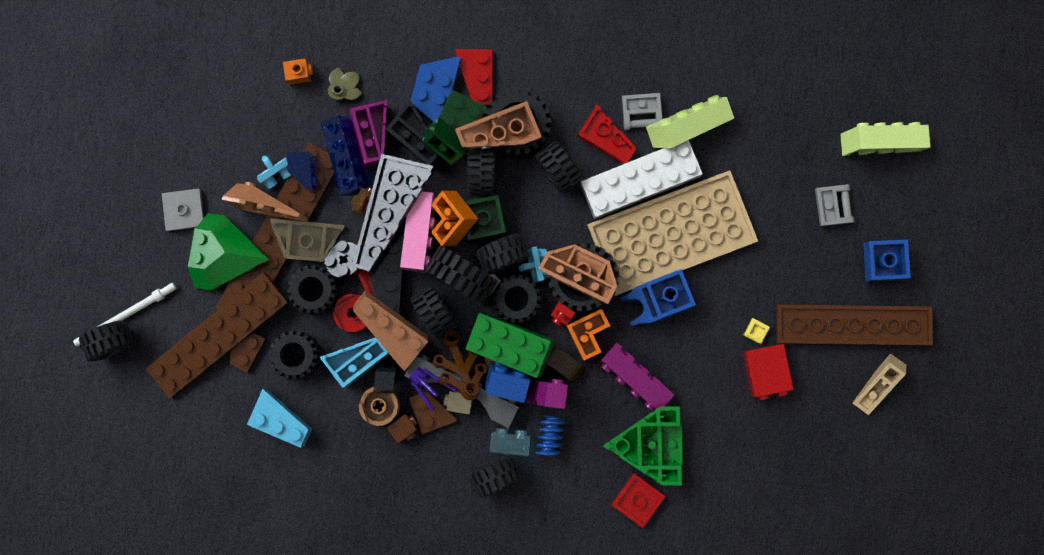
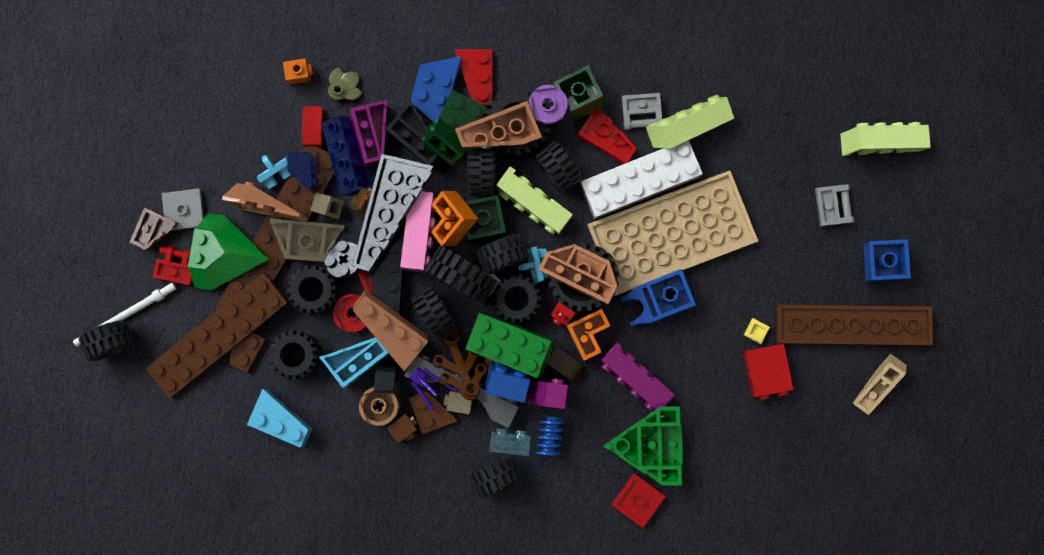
none -> wing [130,207,179,250]
none -> red plate [153,246,193,286]
none -> red slope [302,106,323,147]
none -> dark tan brick [310,192,344,219]
none -> yellowish green wedge [496,167,573,235]
none -> medium lavender plate [529,85,567,125]
none -> dark green brick [554,65,607,122]

